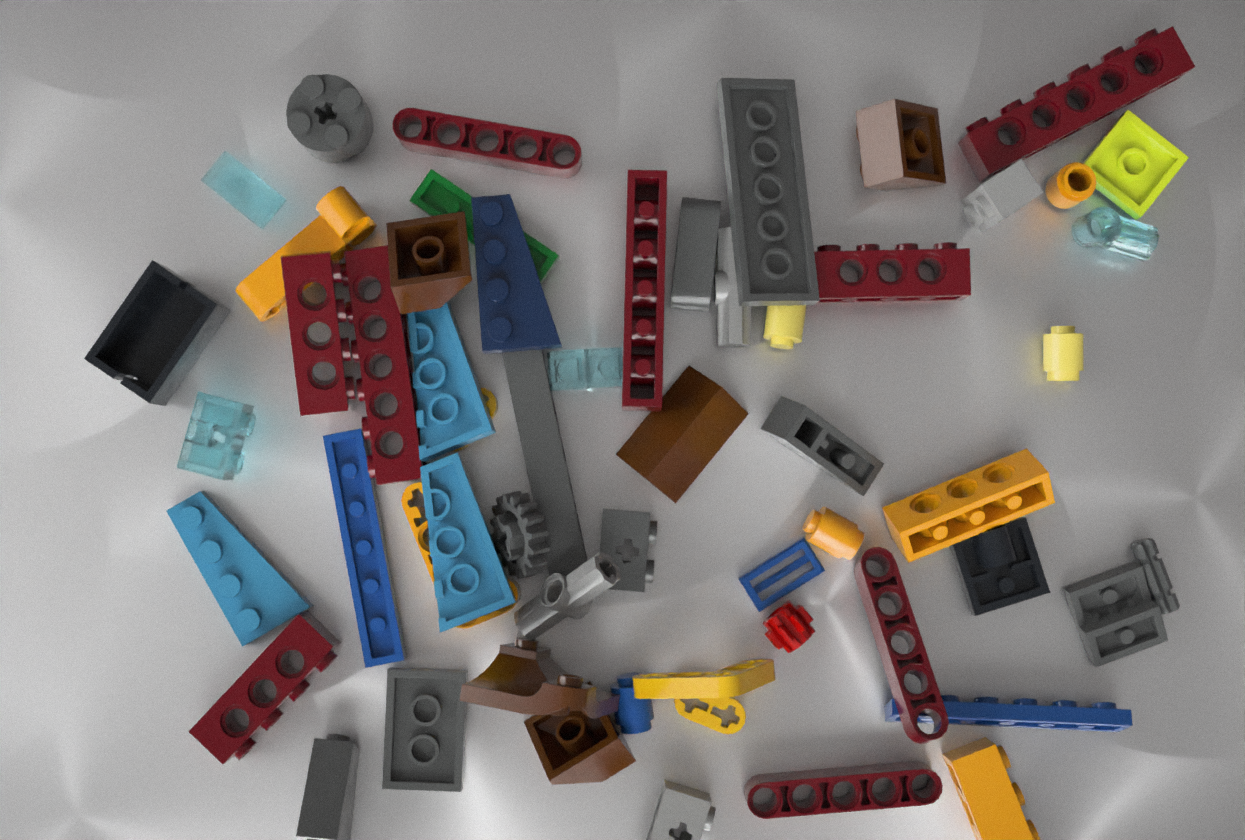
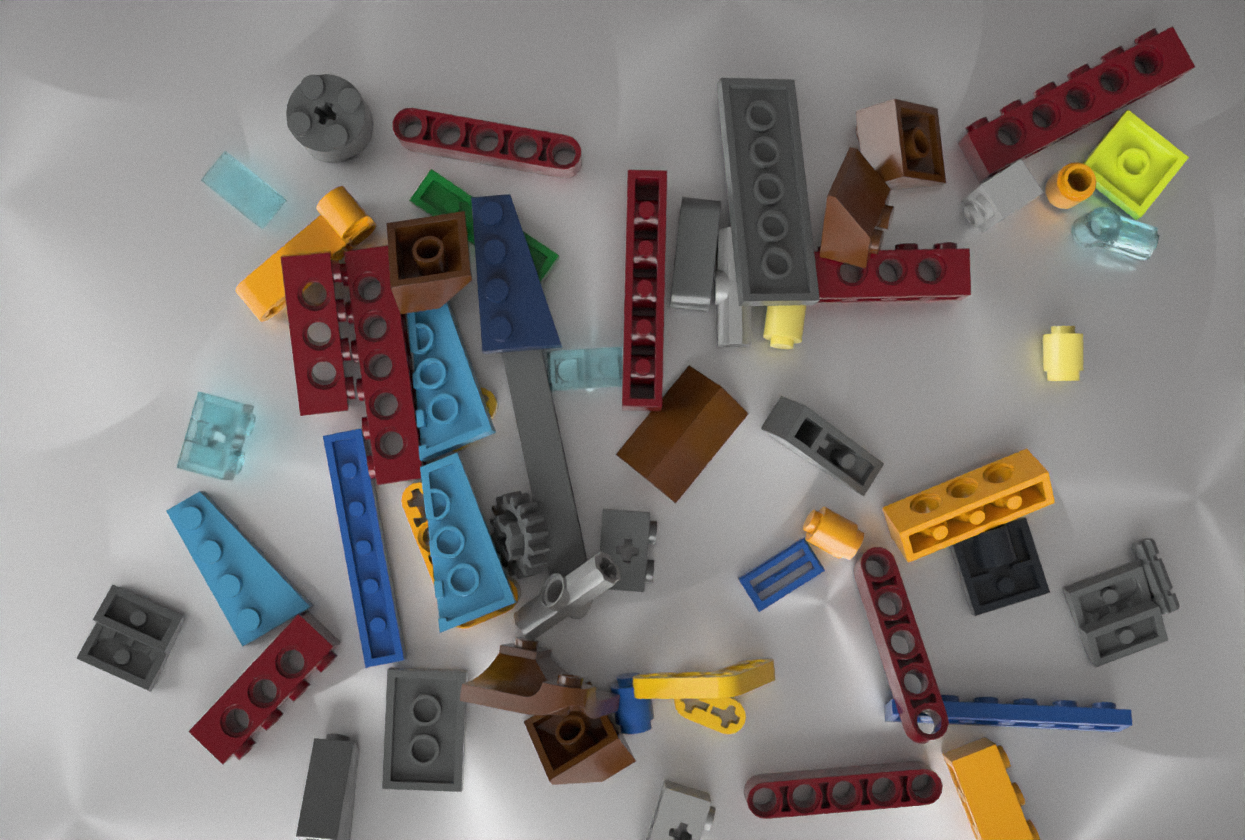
black piece [84,260,231,406] -> none
red gear [763,600,815,653] -> none
none -> dark grey slope [77,584,185,692]
none -> reddish brown slope [820,147,895,268]

